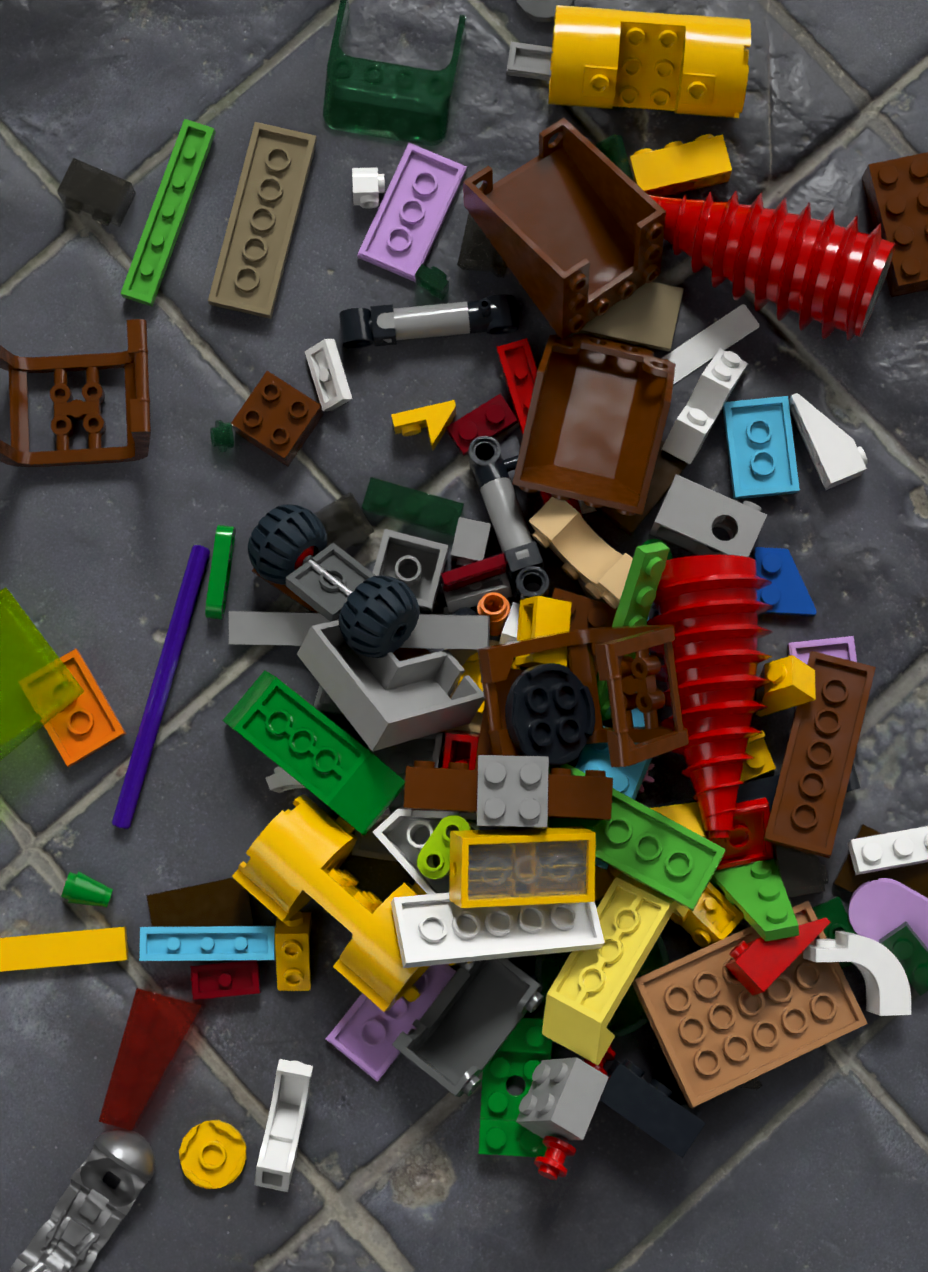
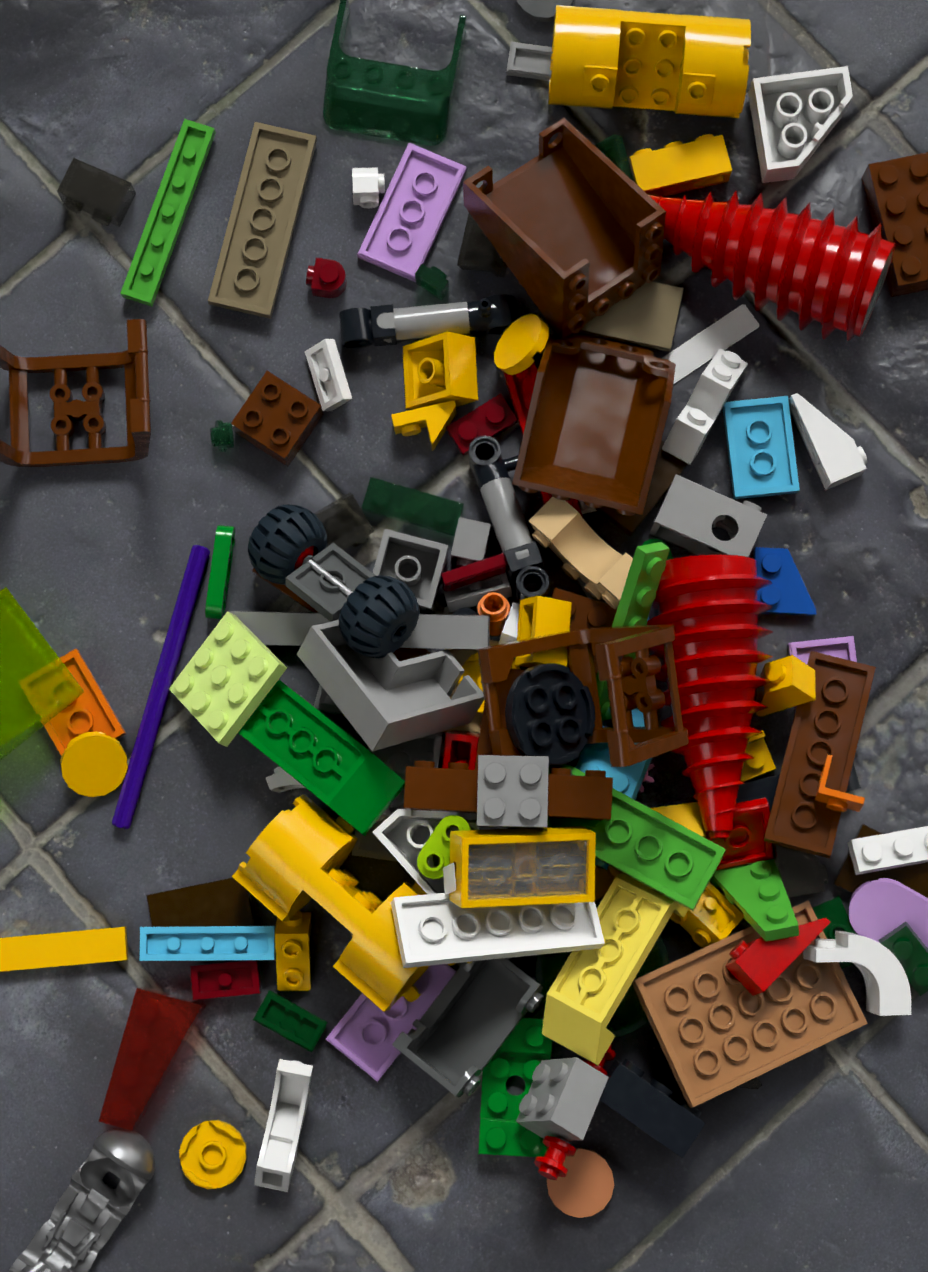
green cone [61,871,113,908] -> none
none -> yellow tile [60,731,128,797]
none -> yellowish green plate [169,611,287,747]
none -> dark green plate [253,990,328,1053]
none -> dark red plate [306,258,347,298]
none -> yellow slope [403,331,478,409]
none -> white sticker [443,863,456,895]
none -> yellow tile [494,314,549,375]
none -> nougat tile [546,1148,614,1218]
none -> white brick [748,66,853,183]
none -> orange bracket [815,754,865,812]

